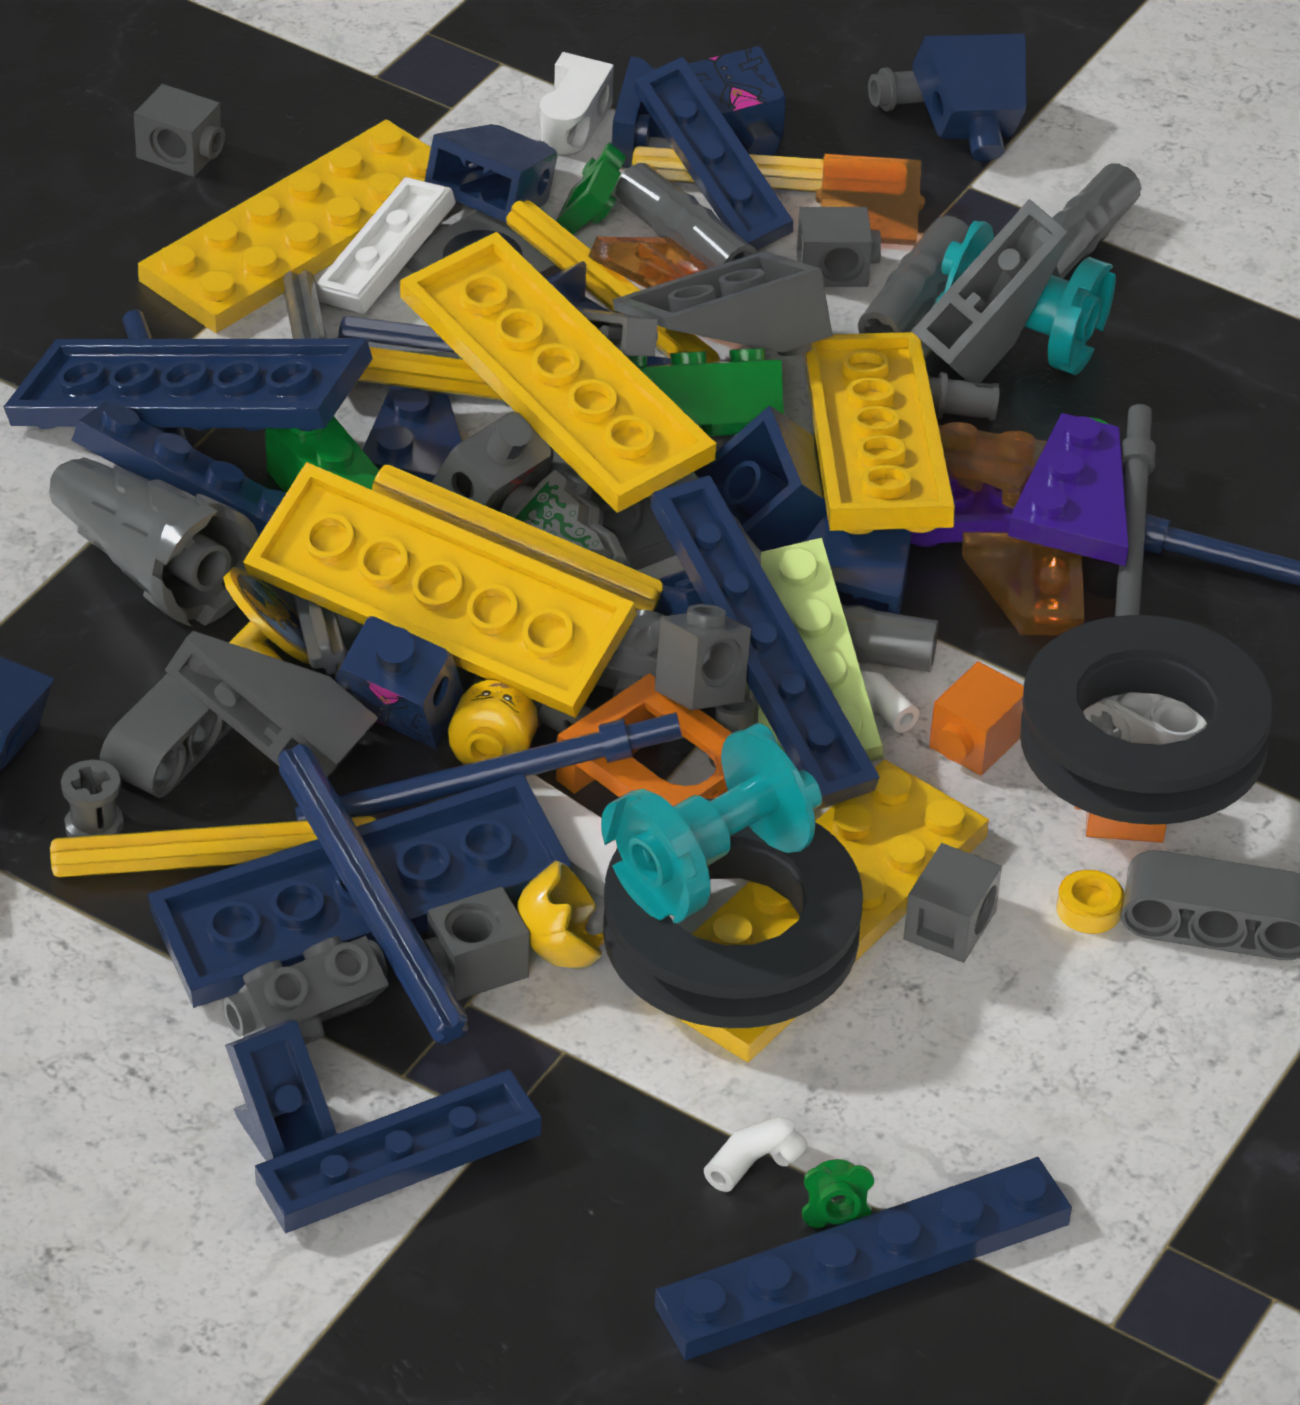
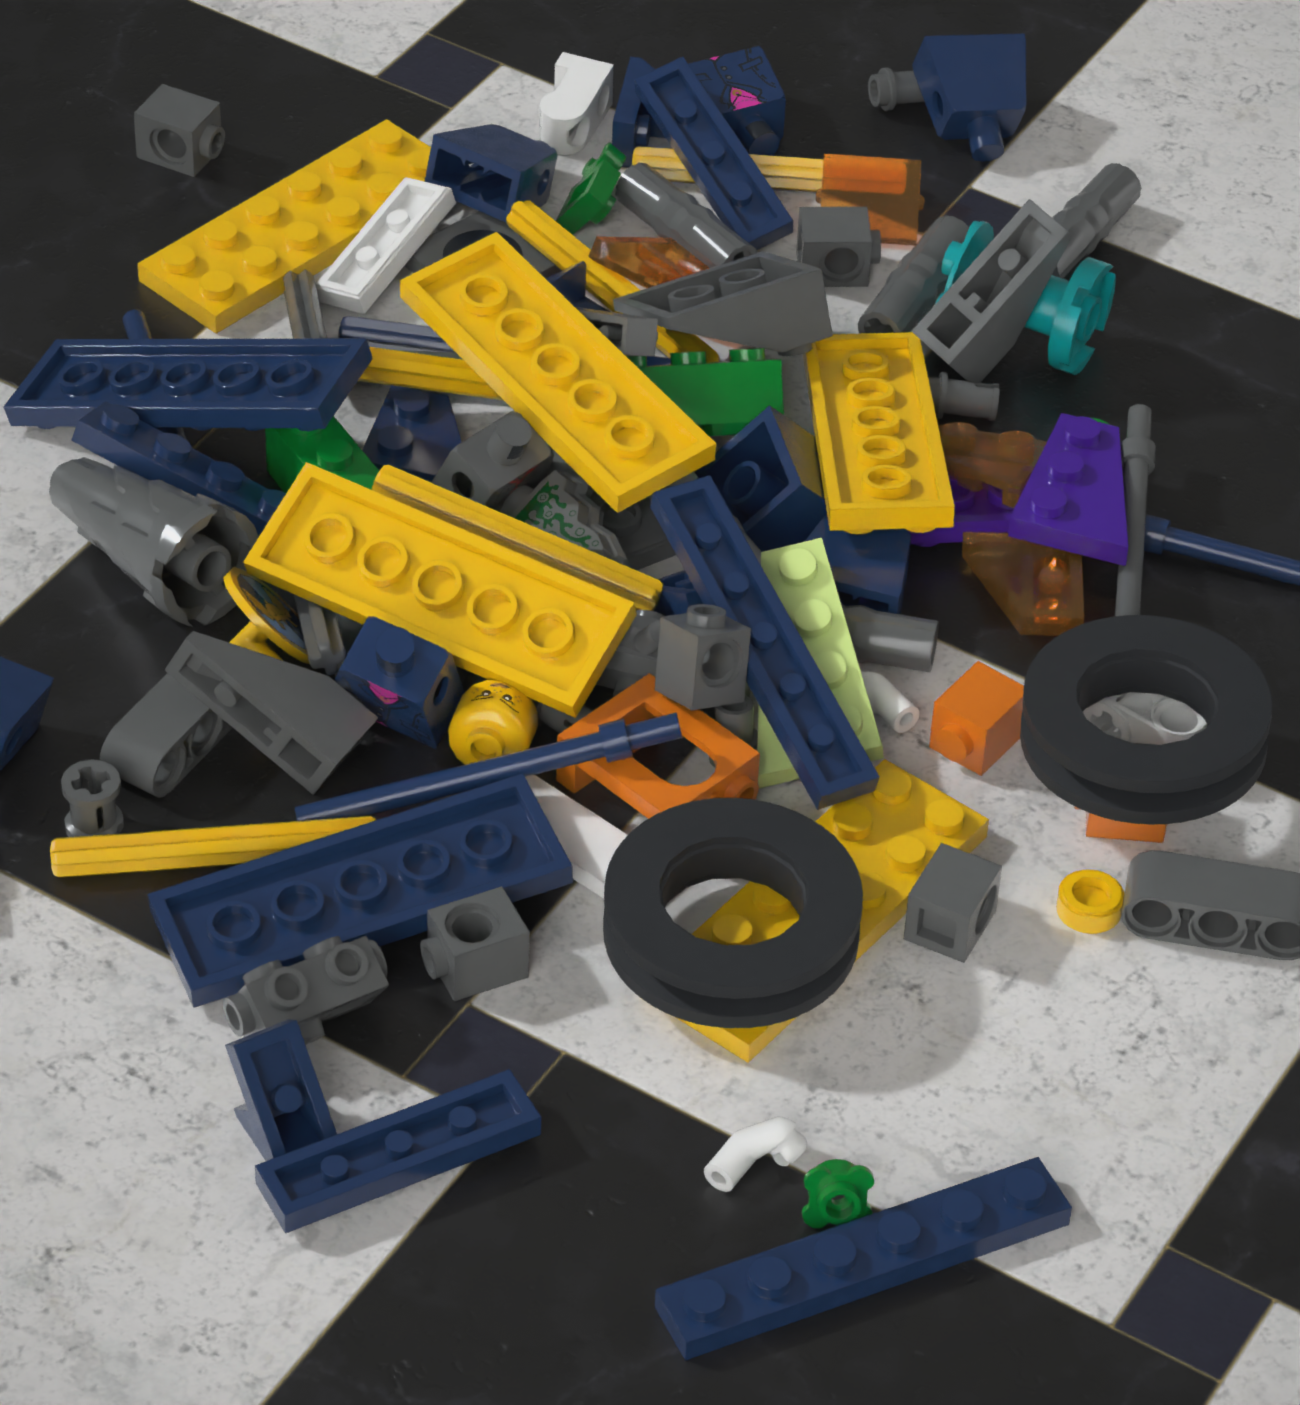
dark blue axle [278,744,468,1045] -> none
yellow hair [517,861,604,969] -> none
teal piece [601,723,822,923] -> none

